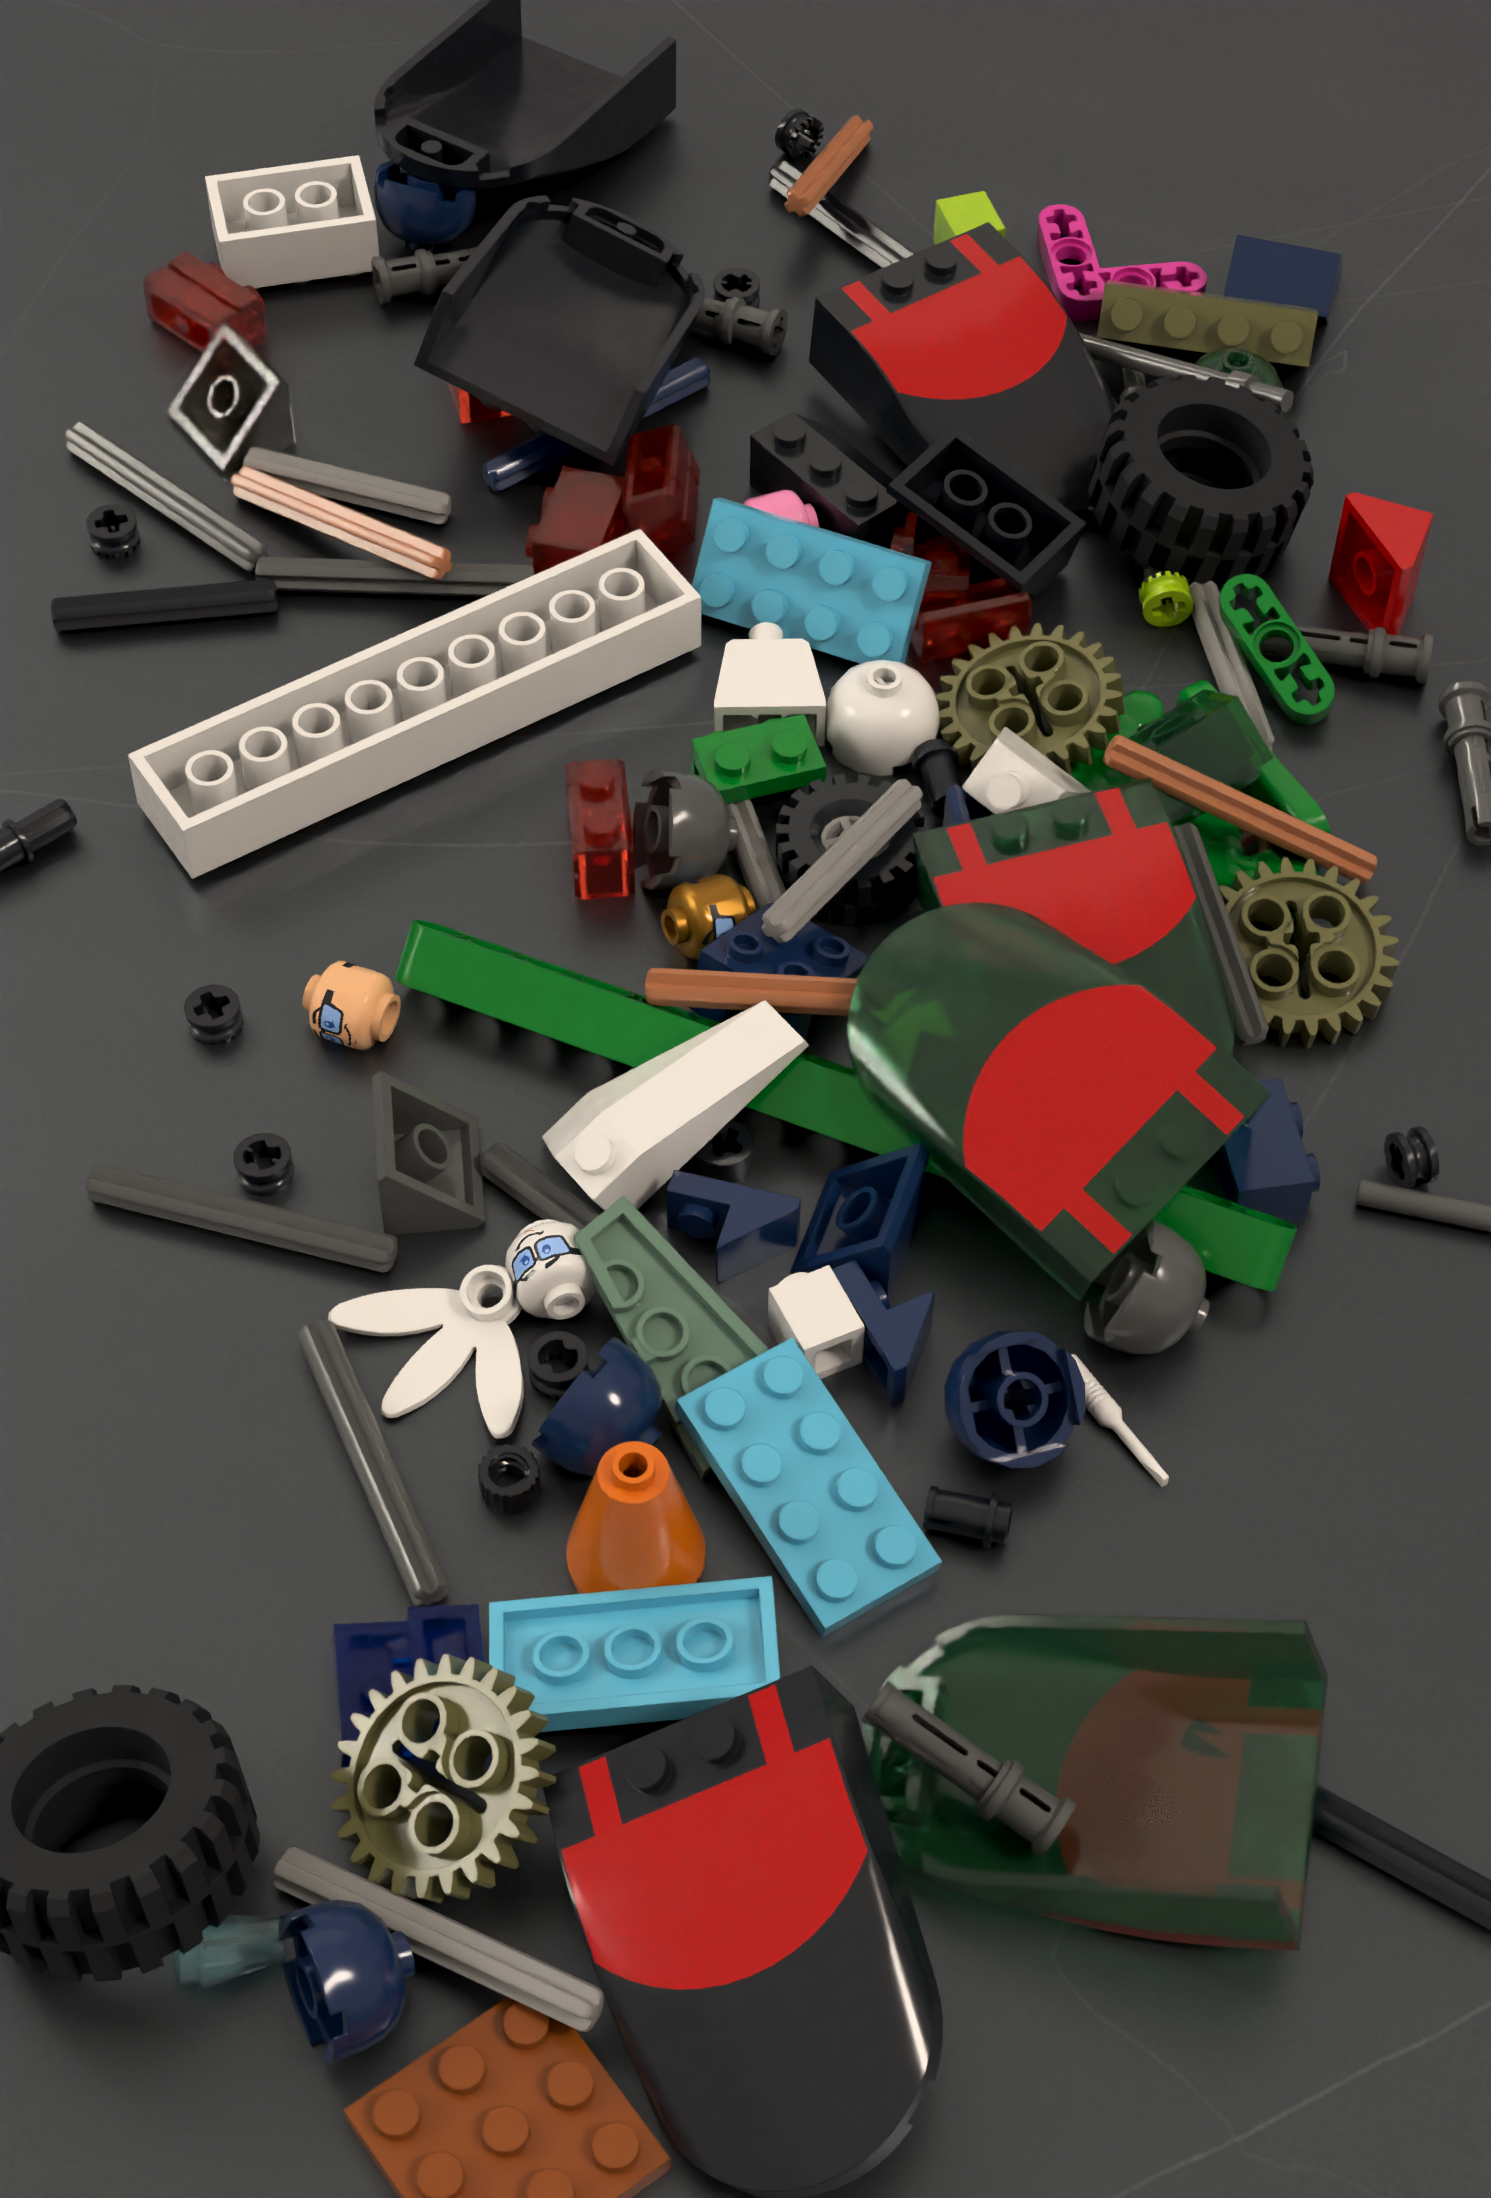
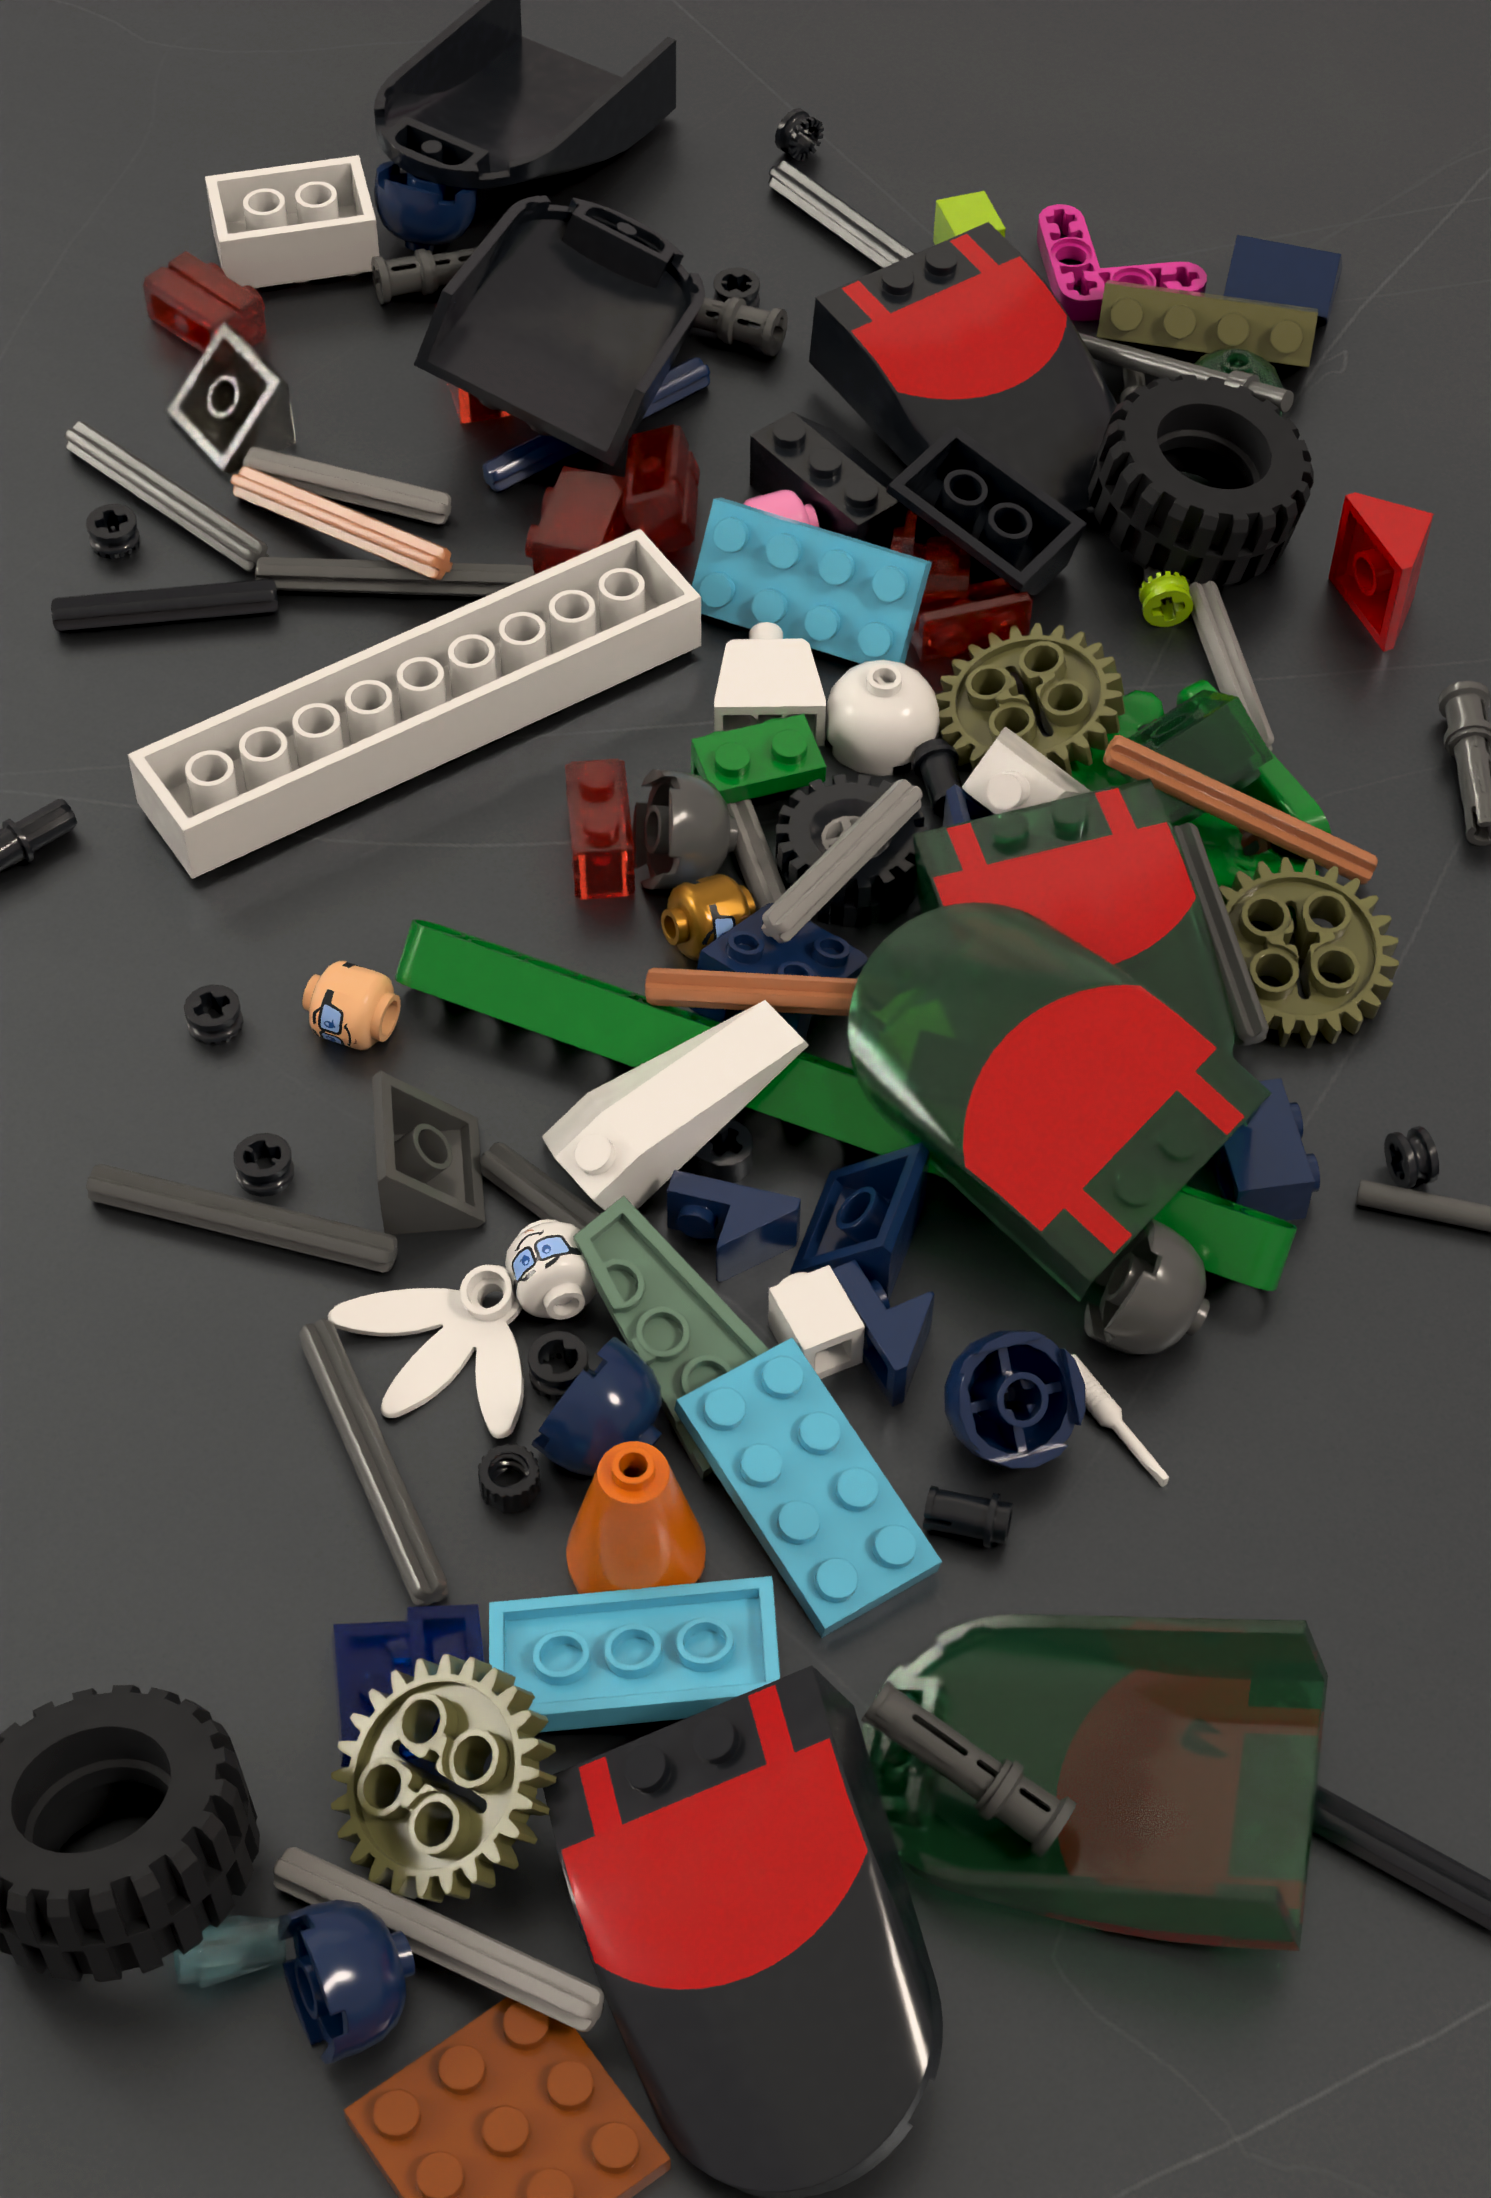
nougat axle [784,115,874,217] -> none
green beam [1219,574,1335,725] -> none
dark grey pin [1259,622,1434,685] -> none

